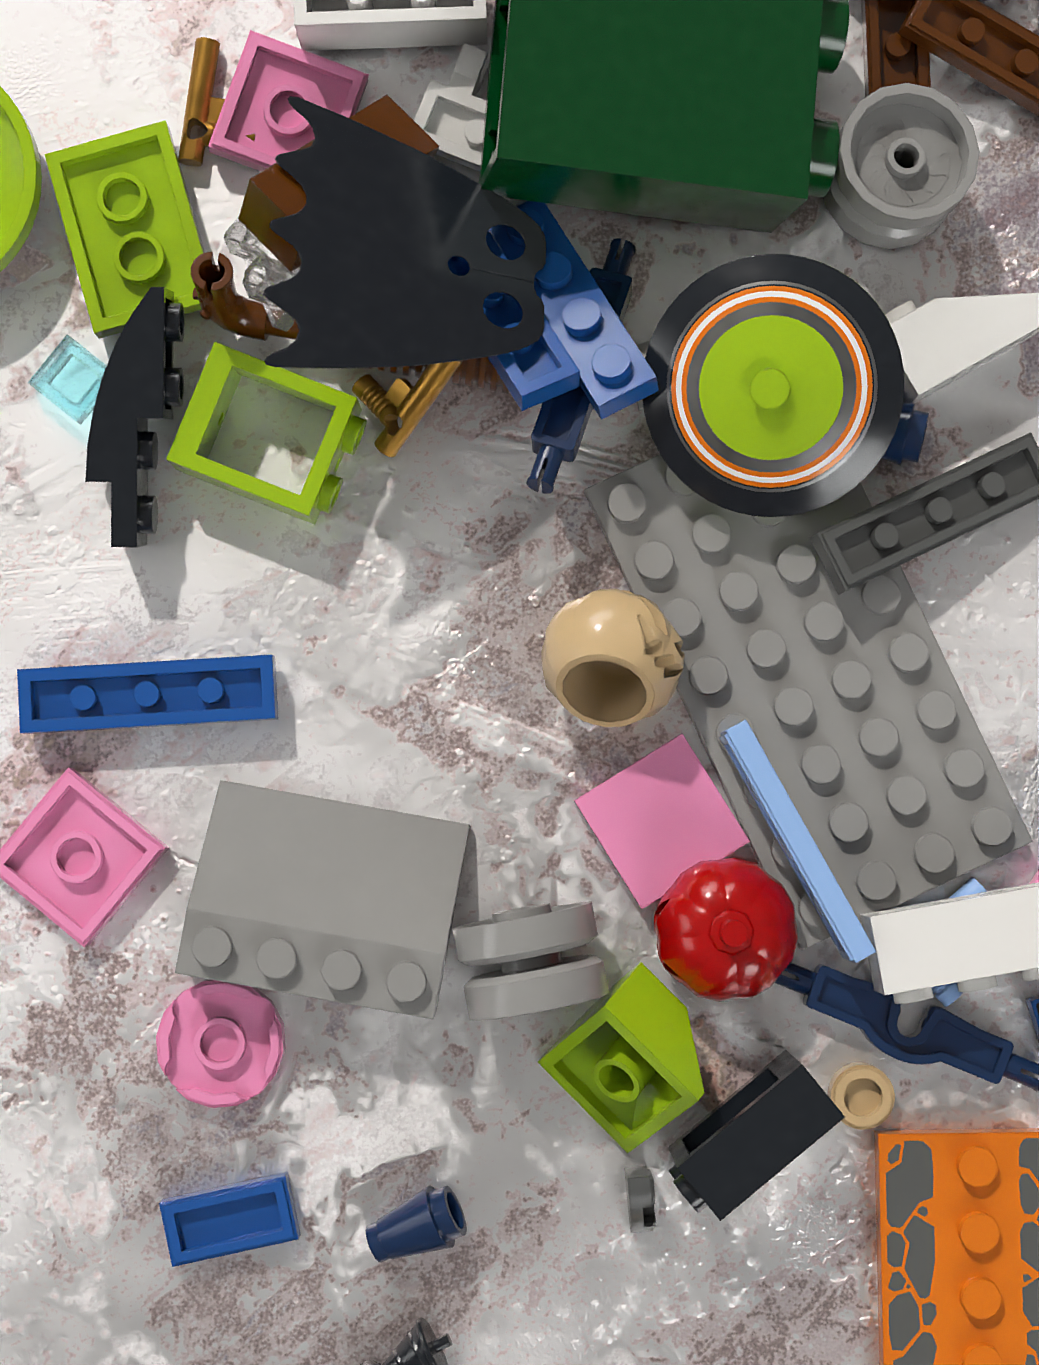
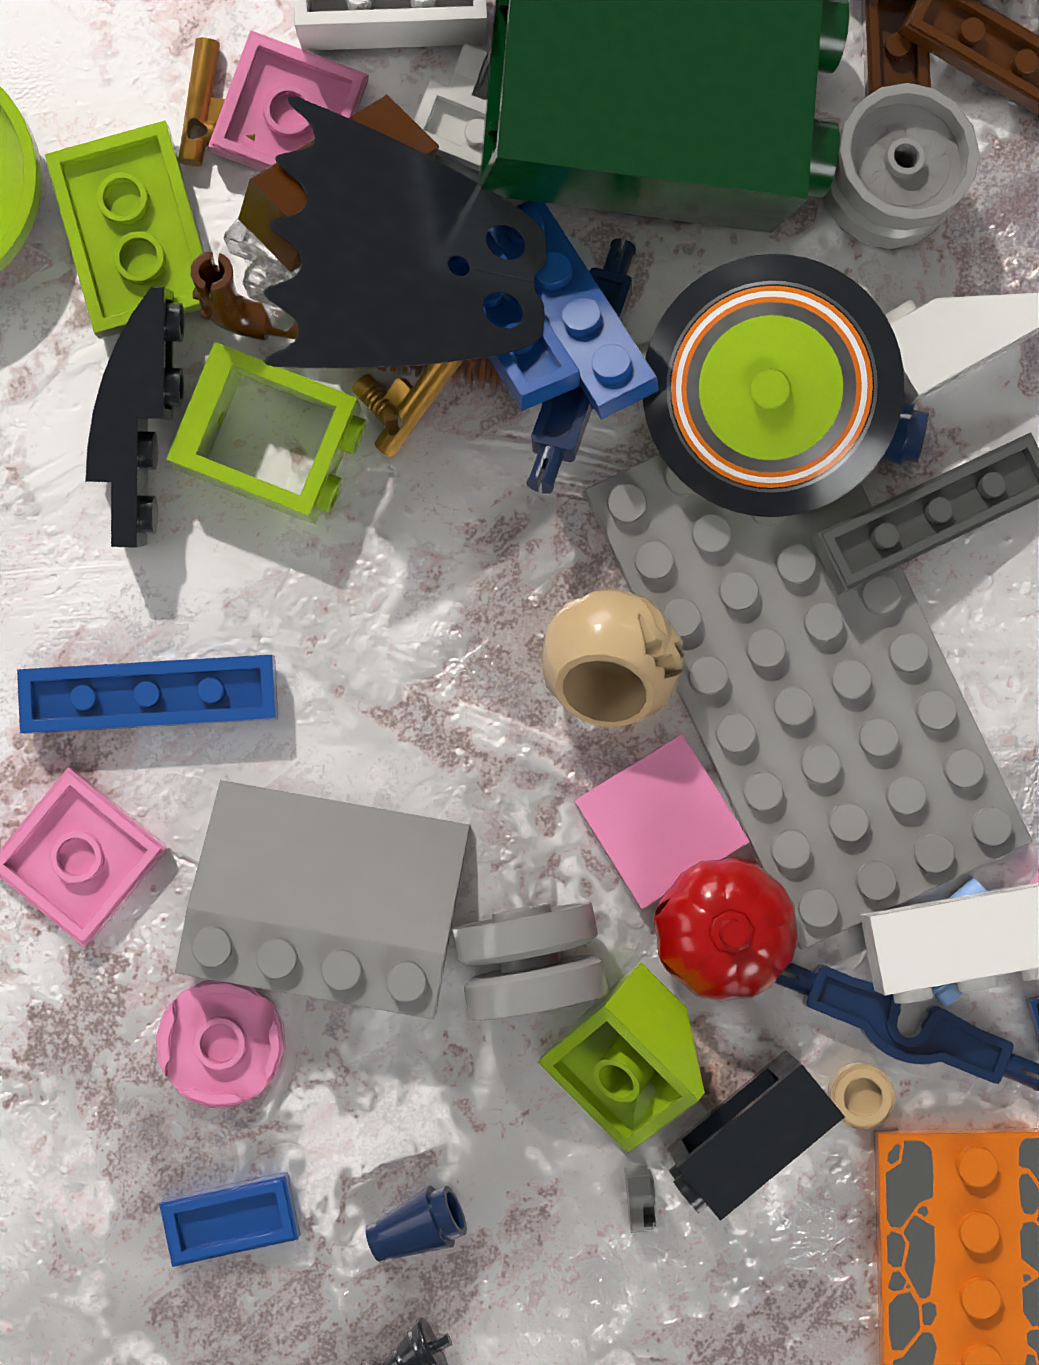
clear light blue tile [28,334,107,425] -> none
light blue tile [719,720,876,963] -> none

